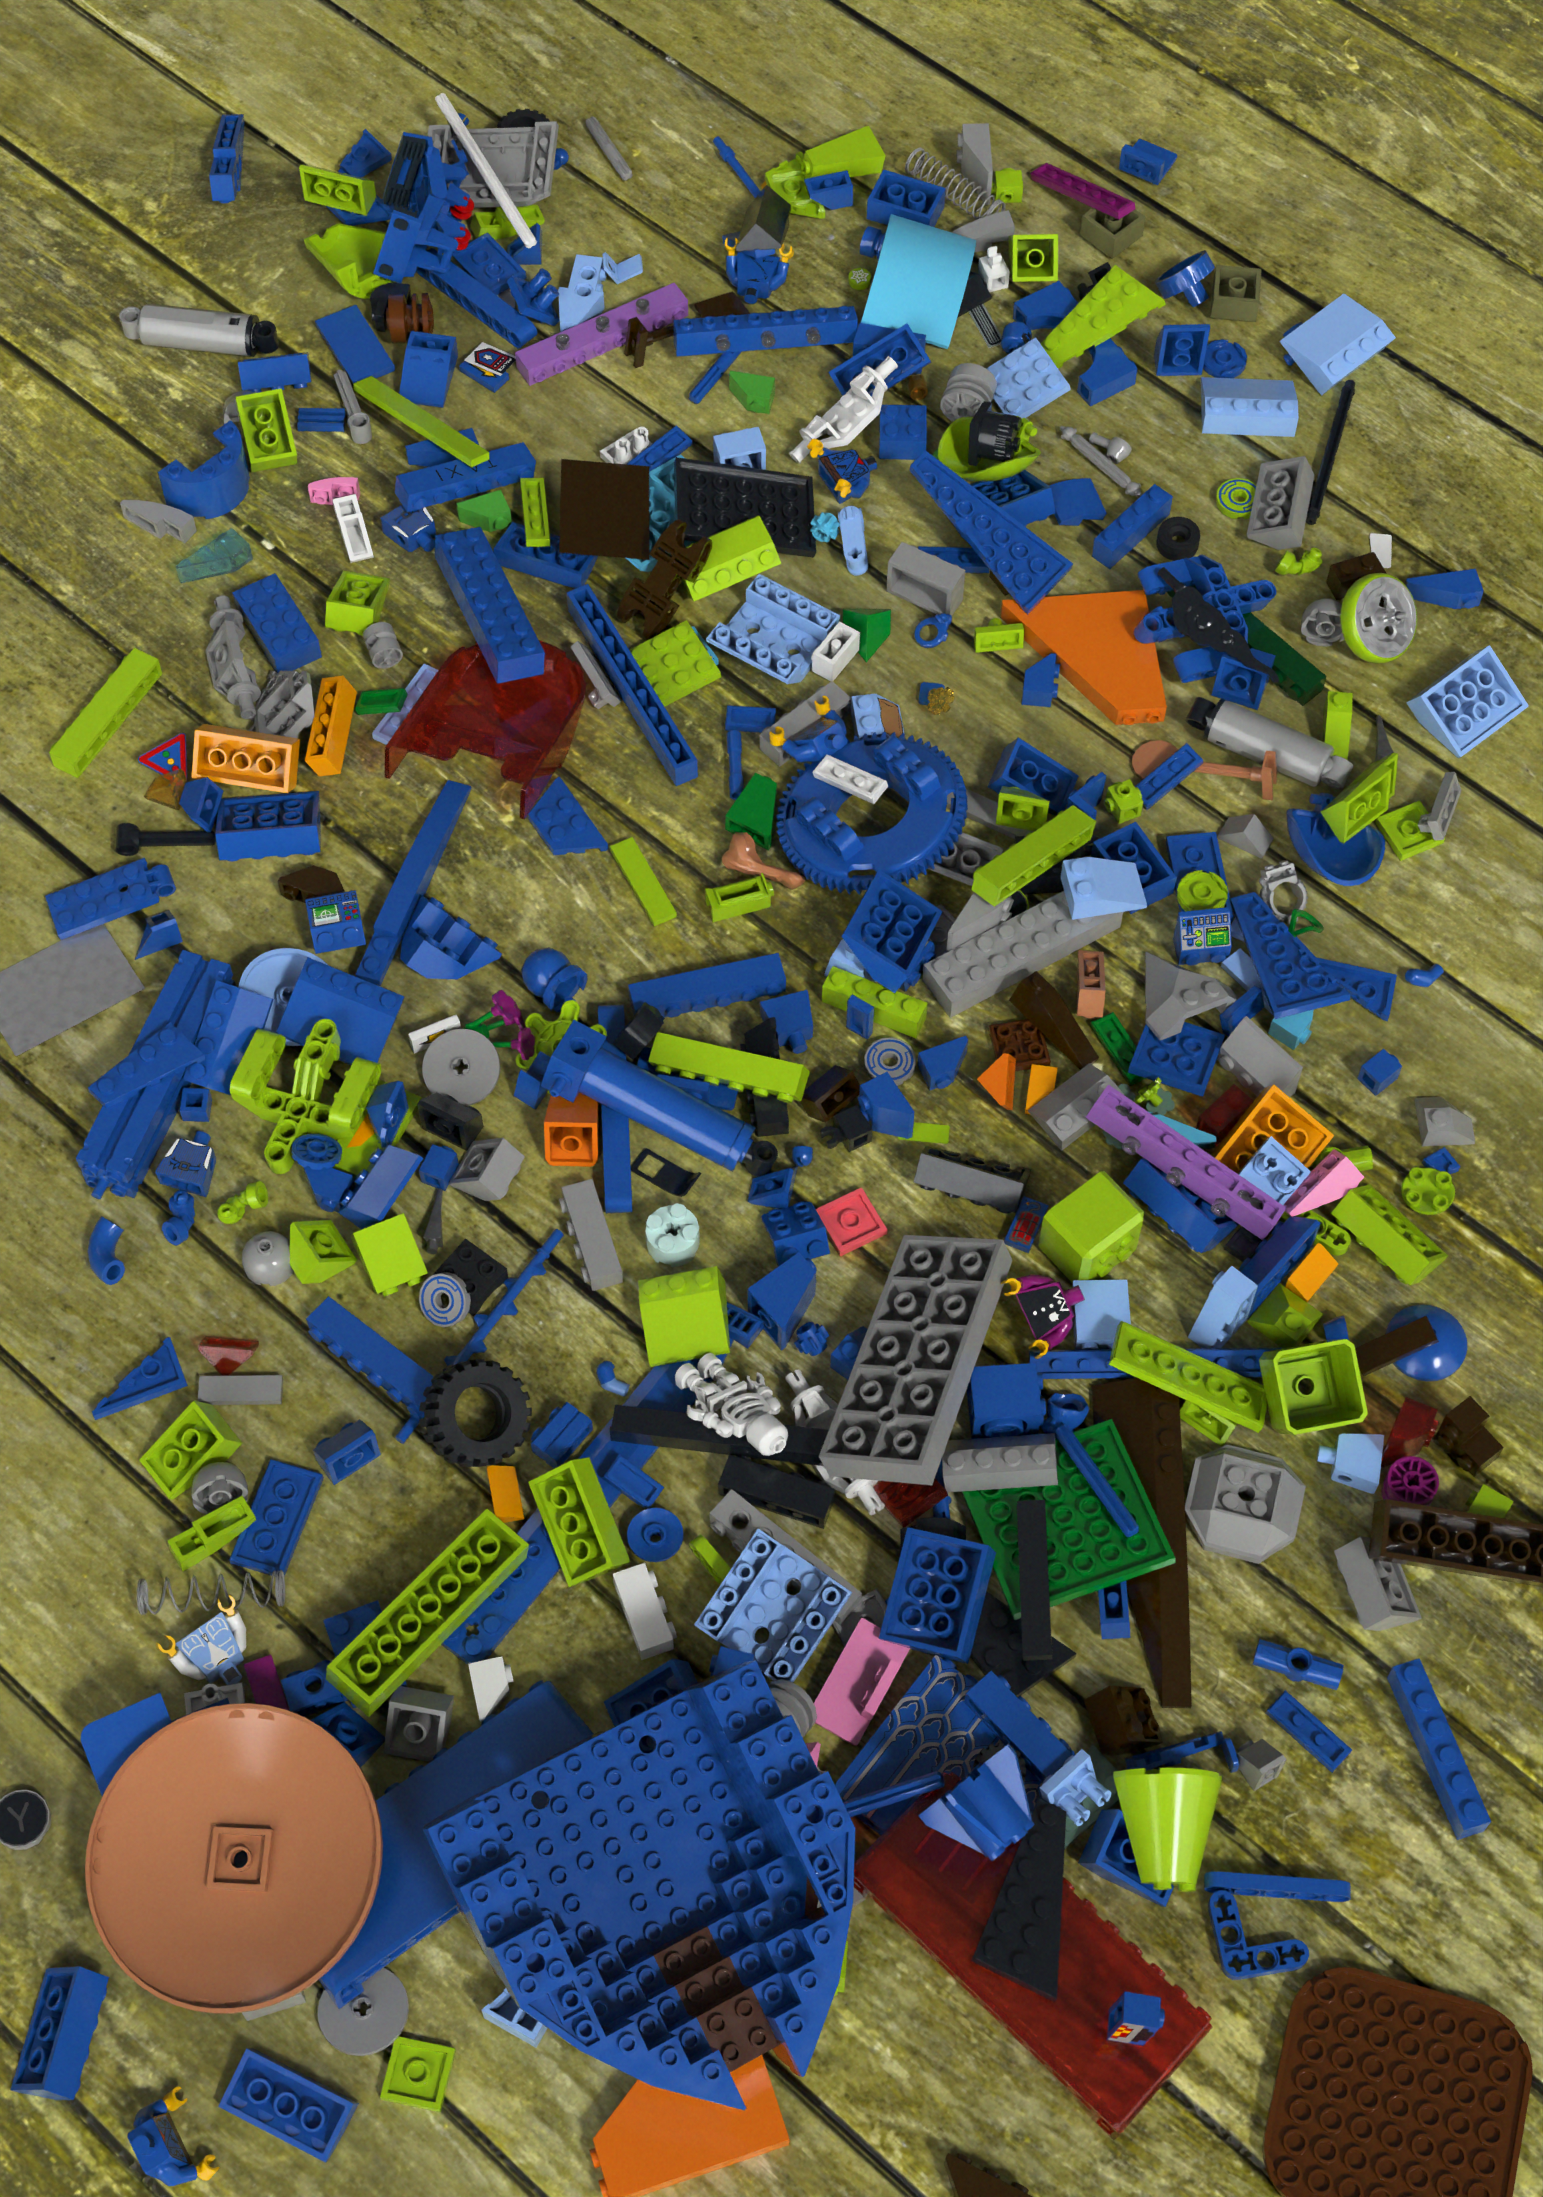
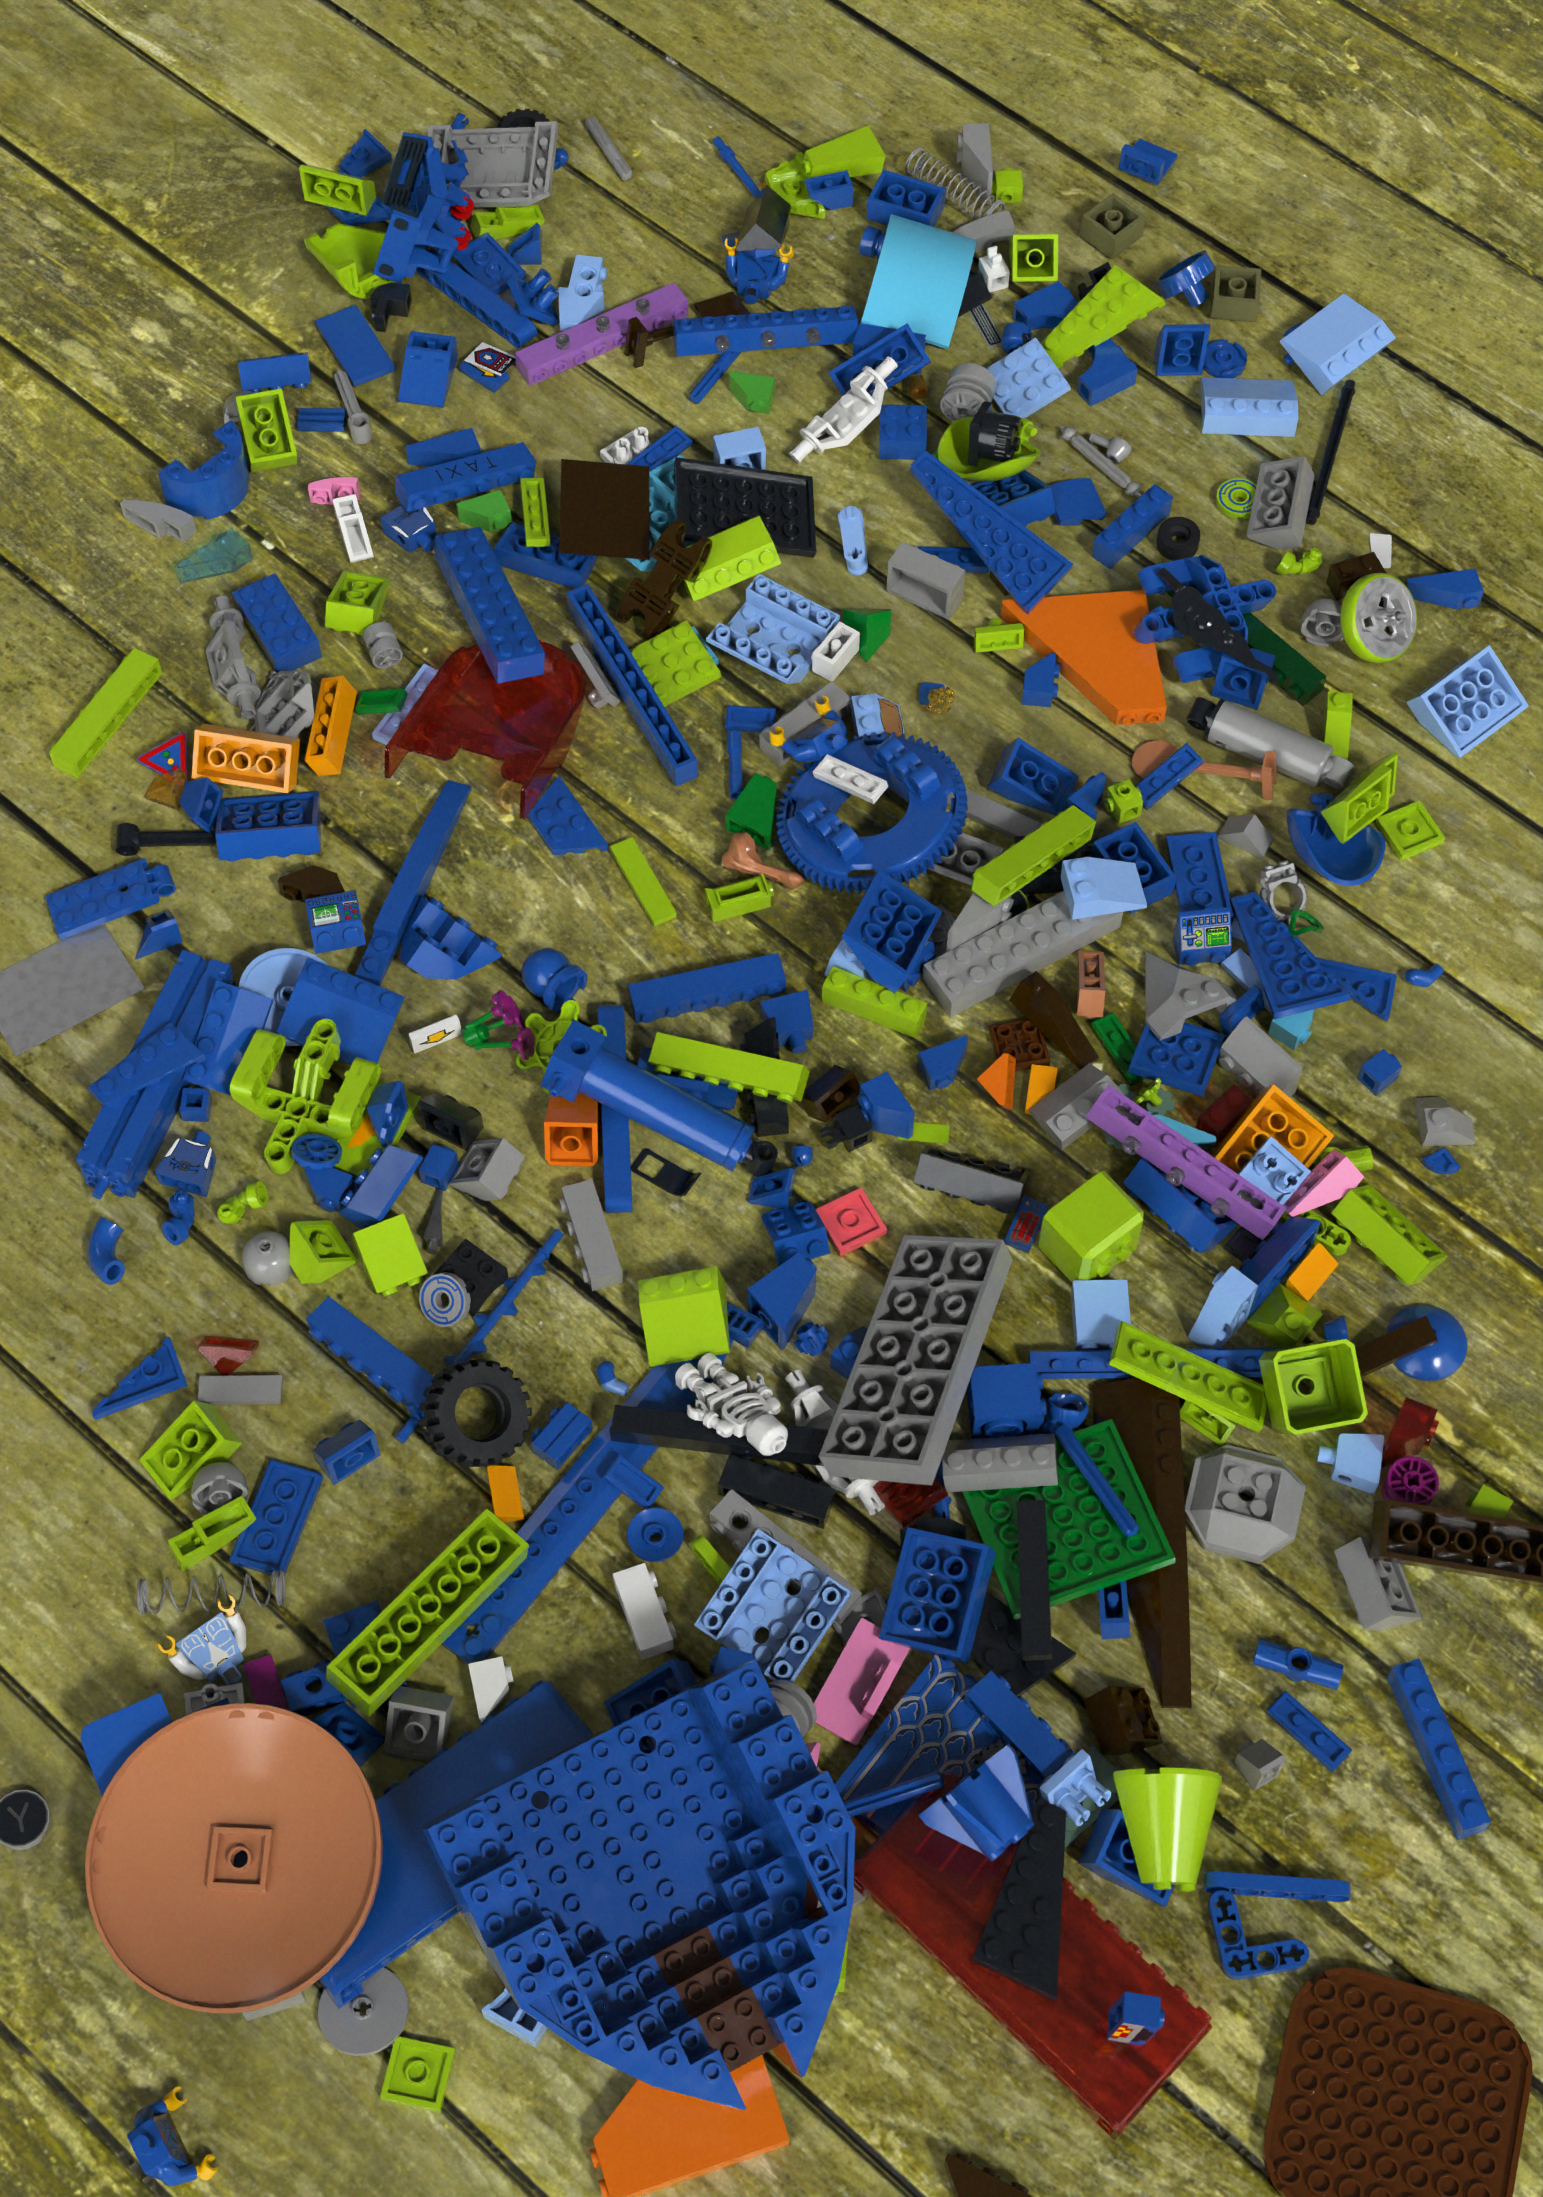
blue slope [10,1966,109,2100] -> none
light grey piece [119,304,279,357] -> none
blue brick [209,114,245,203] -> none
blue slope [218,2048,359,2163] -> none
lime tile [353,376,490,468] -> none
reddish brown wheel [386,293,434,343] -> none
light grey piece [422,1029,501,1106] -> none
white axle [435,93,537,248] -> none
blue slope [514,1051,551,1110] -> none
lime slope [528,1457,630,1587] -> none
light blue bracket [602,252,643,284] -> none
black brick [613,1002,665,1060] -> none
light aqua brick [645,1203,700,1267] -> none
torso [807,438,877,504] -> none
medium azure gear [810,512,840,542] -> none
blue tile [846,994,874,1039] -> none
lime tile [848,268,871,290] -> none
light grey tile [864,1037,916,1086] -> none
blue piece [914,613,952,648] -> none
lime slope [996,786,1050,831] -> none
torso [1001,1274,1085,1359] -> none
magenta tile [1030,163,1136,219] -> none
blue wing [1124,1731,1224,1771] -> none
lime tile [1177,870,1228,911] -> none
blue piece [1221,1737,1239,1773] -> none
flat silver piece [1375,715,1393,762] -> none
lime dish [1401,1167,1455,1215] -> none
light grey hinge [1418,772,1462,840] -> none
dark brown brick [1436,1396,1504,1477] -> none

